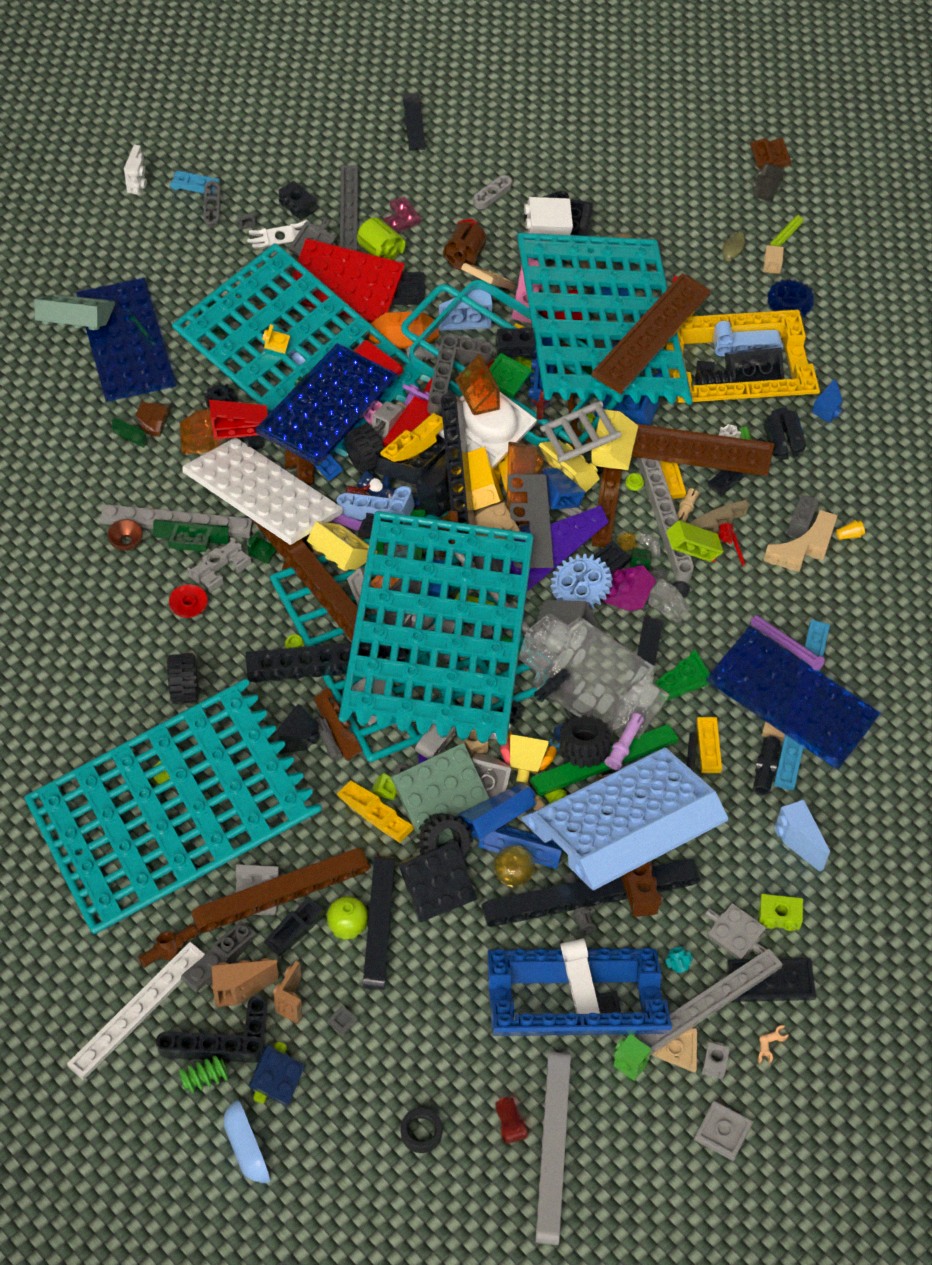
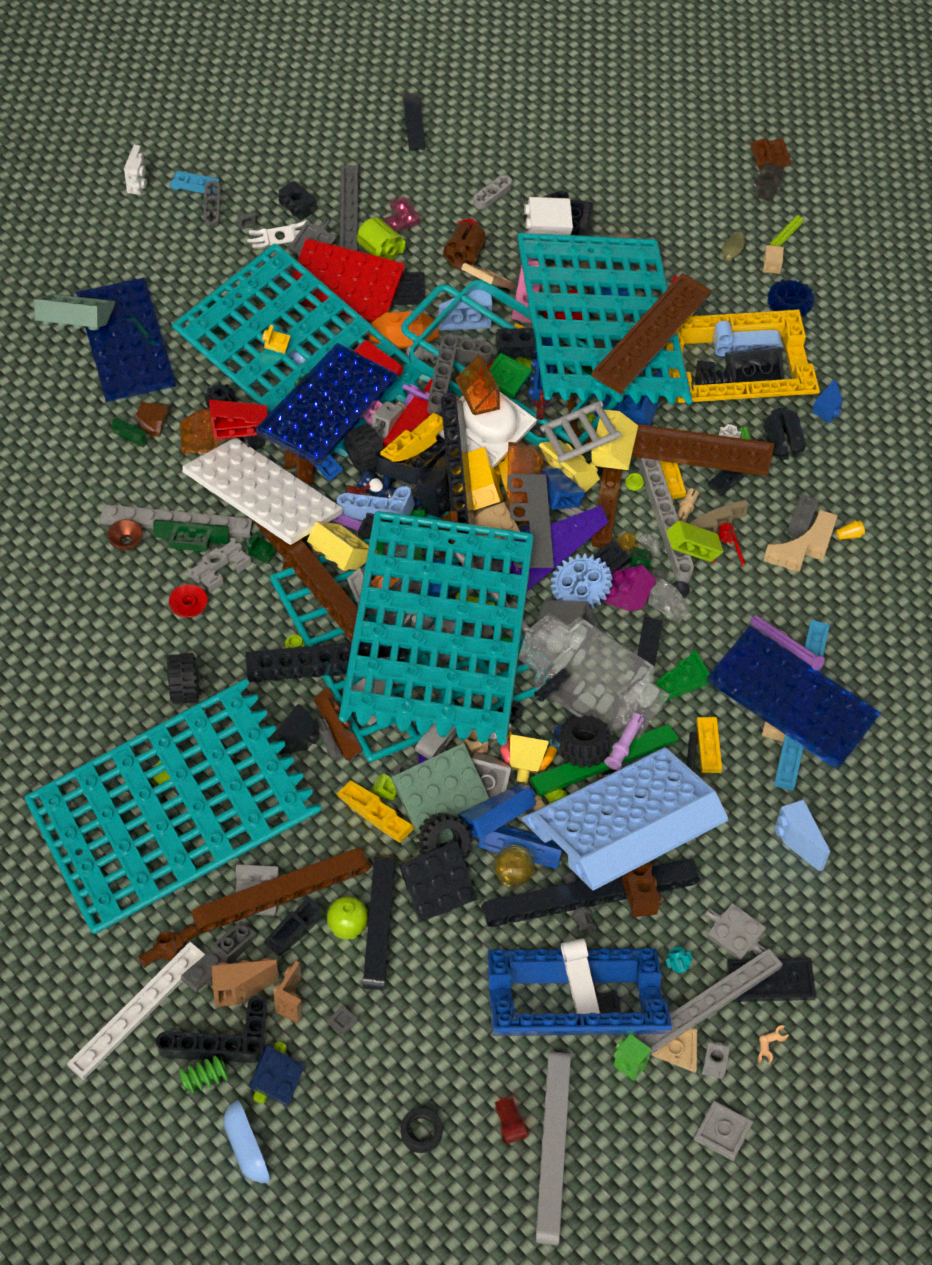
black piece [752,736,781,796] -> none
lime brick [758,894,803,931] -> none

